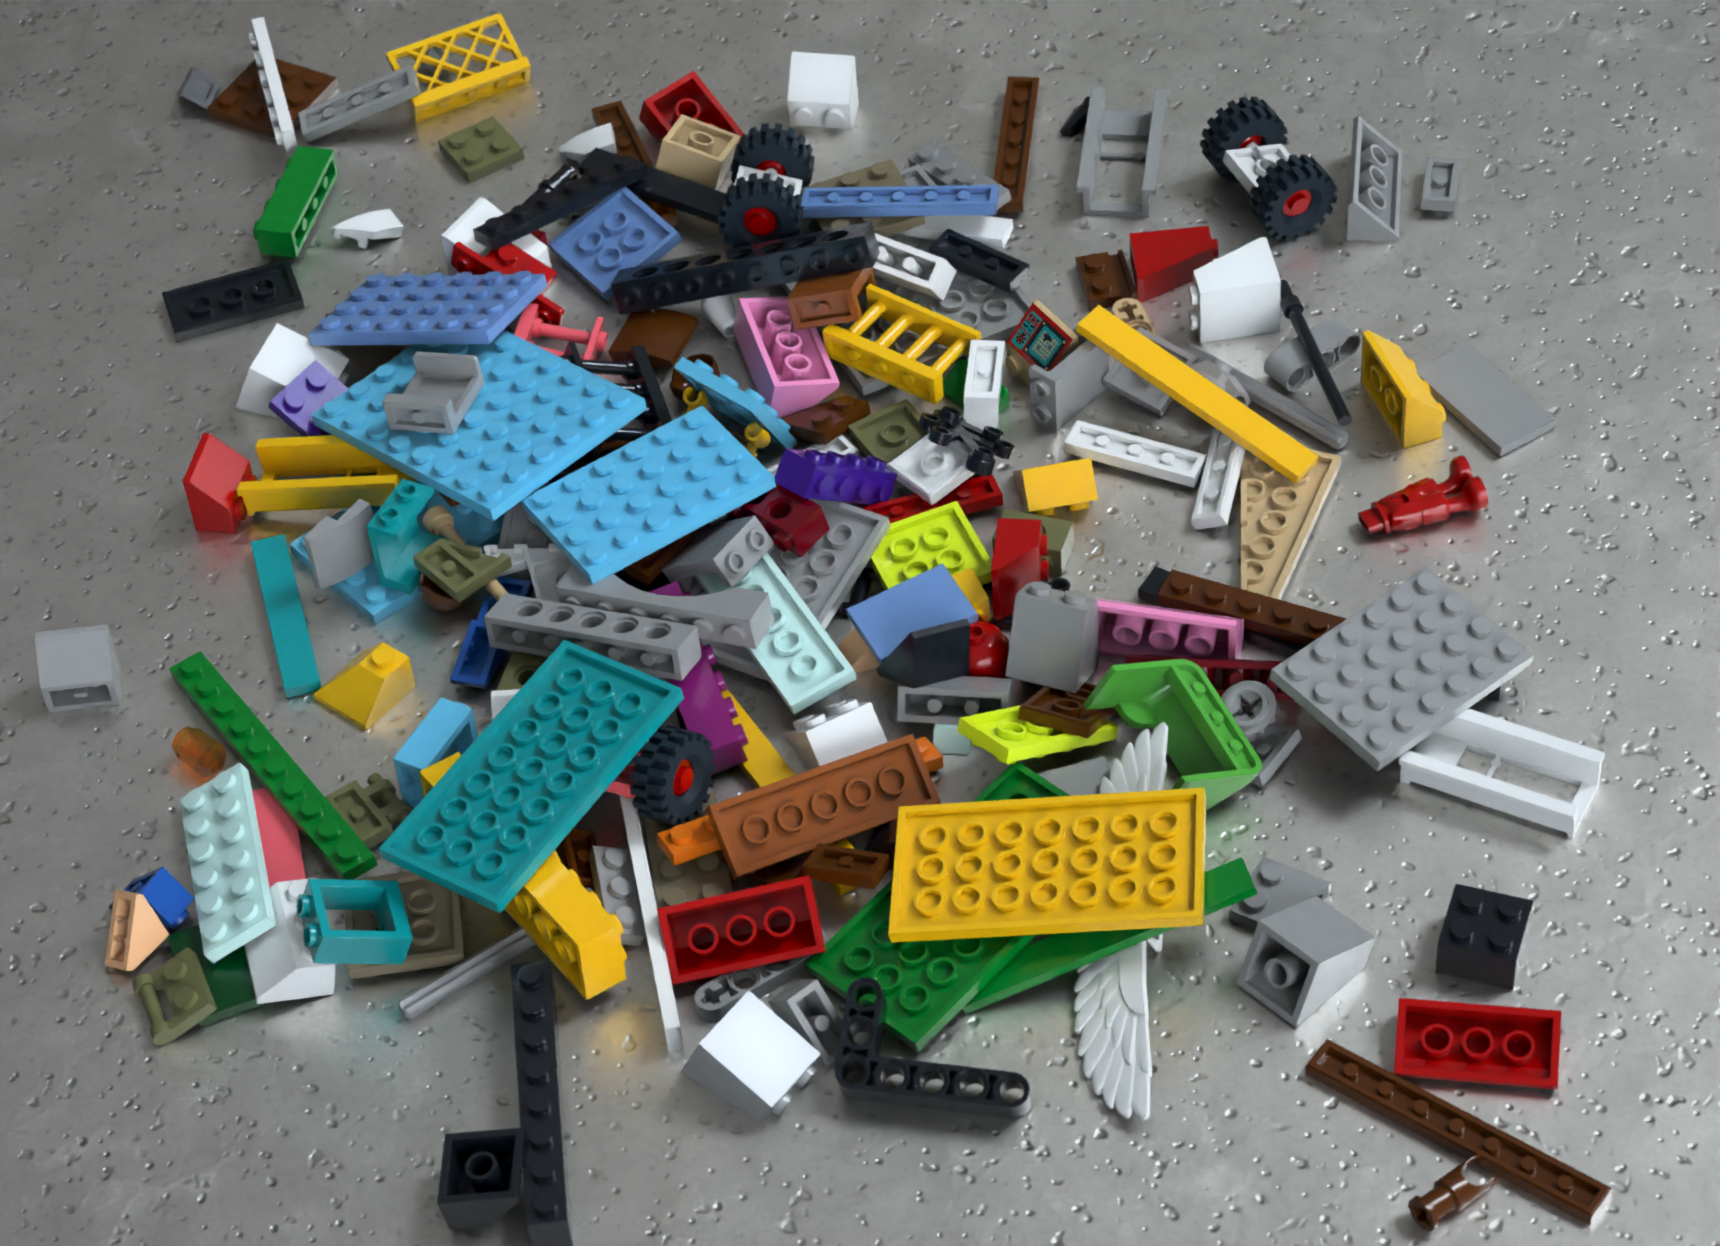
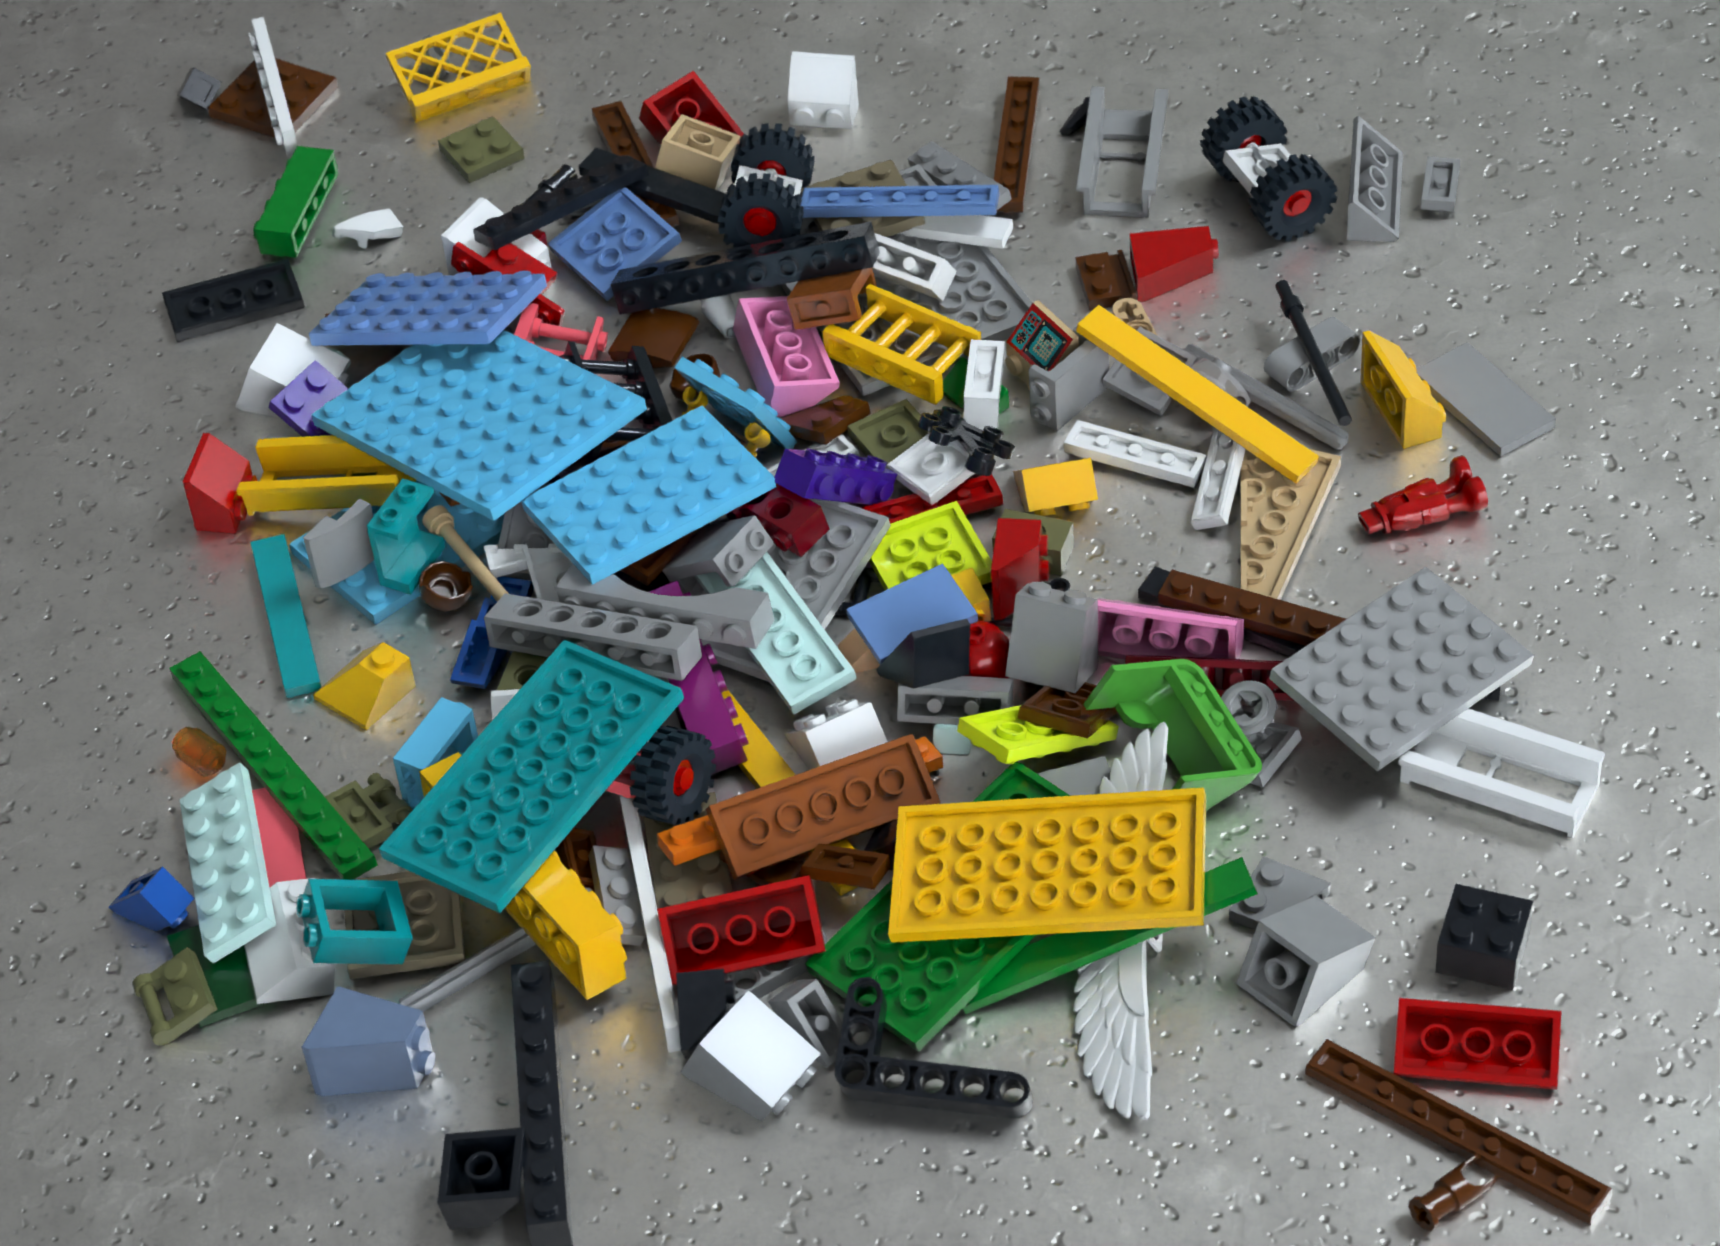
light grey slope [34,624,122,713] -> none
light nougat slope [105,890,169,971] -> none
light grey plate [298,64,421,142] -> none
light grey panel [382,351,485,434] -> none
olive wing [413,538,512,603] -> none
white slope [558,123,617,165] -> none
black plate [929,229,1030,293] -> none
white slope [1188,237,1281,343] -> none
none -> sand blue slope [302,986,436,1096]
none -> black slope [676,969,736,1059]

